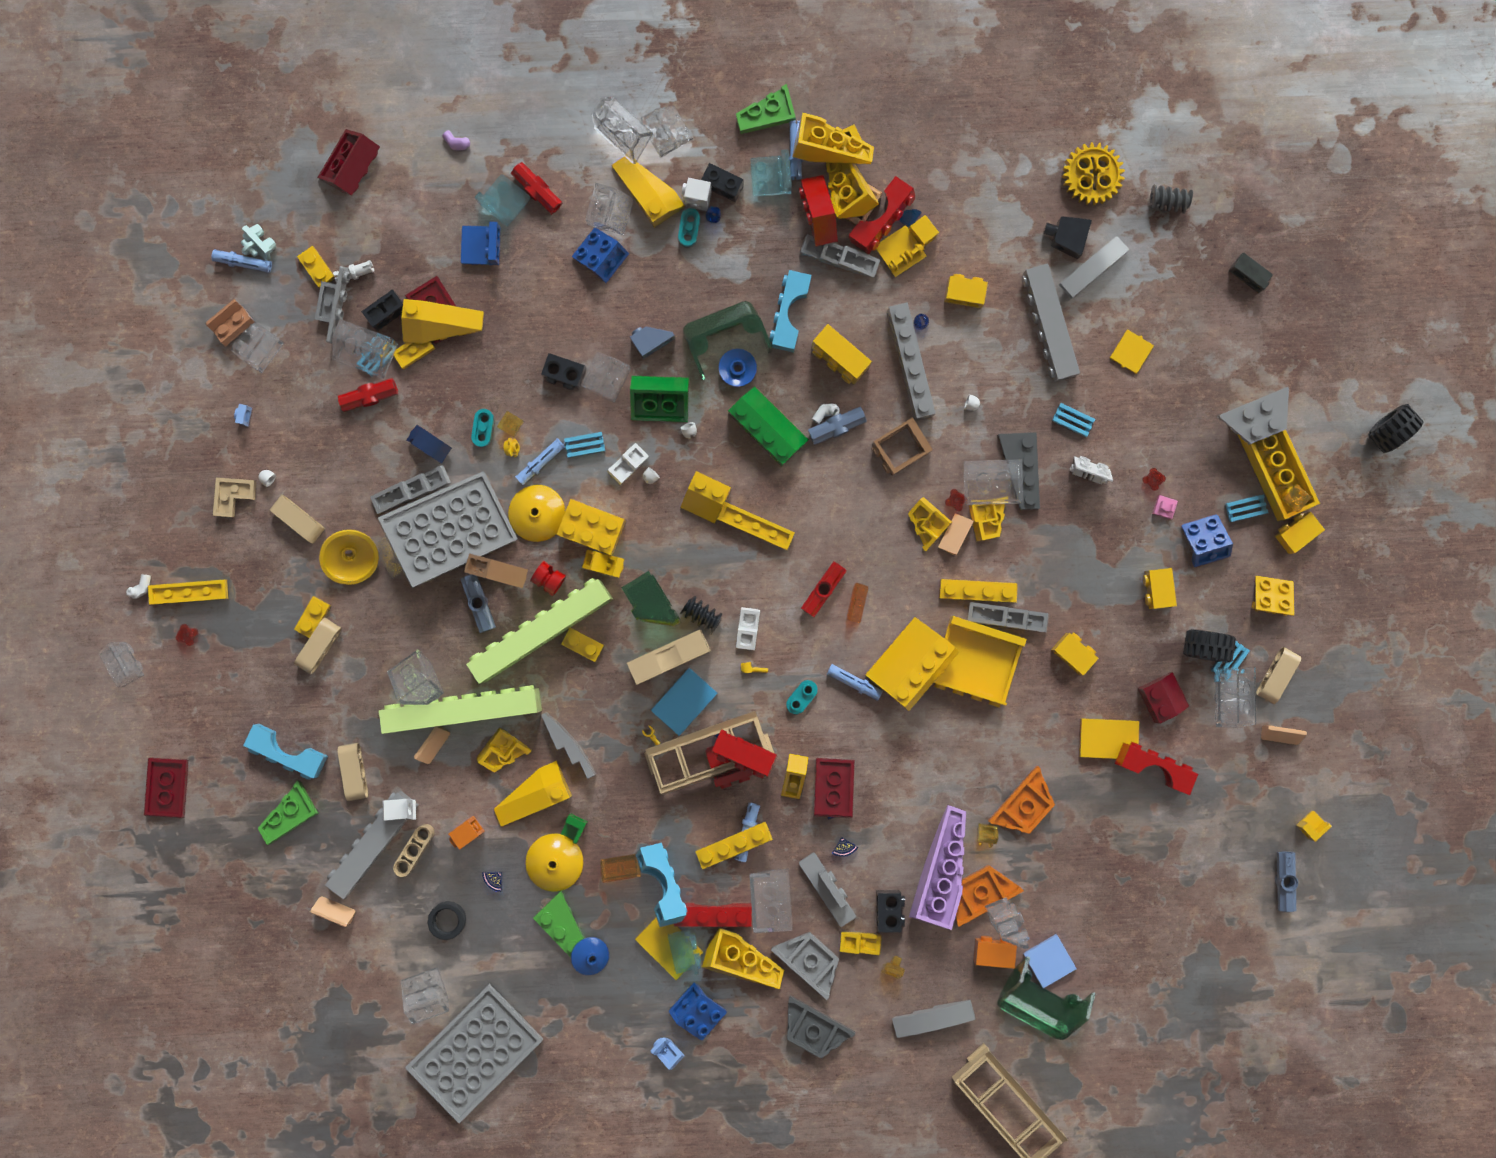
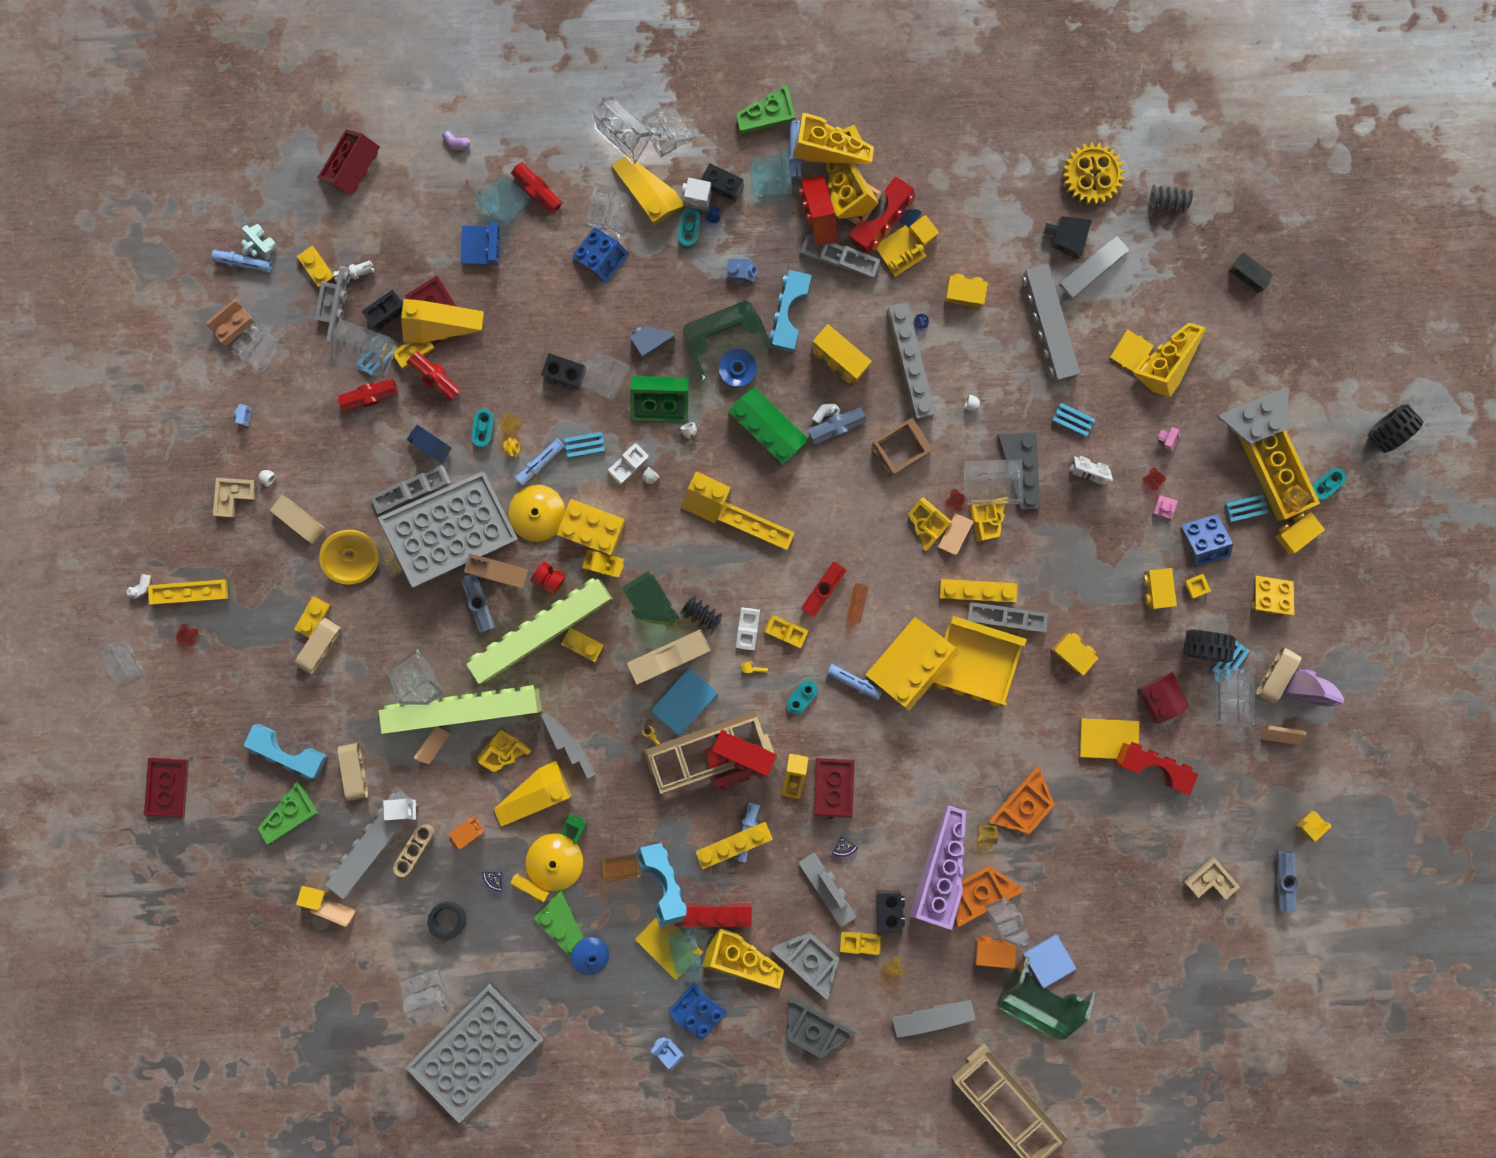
clear slope [749,869,793,933] -> none
none -> yellow panel [296,886,328,910]
none -> red piece [406,351,460,401]
none -> yellow plate [510,873,550,902]
none -> medium blue bracket [726,259,757,282]
none -> yellow slope [764,614,808,648]
none -> yellow wedge [1133,323,1206,397]
none -> bright pink tile [1158,427,1180,452]
none -> yellow plate [1184,574,1211,599]
none -> tan plate [1184,857,1240,900]
none -> lavender wedge [1283,669,1345,707]
none -> teal plate [1312,468,1346,500]

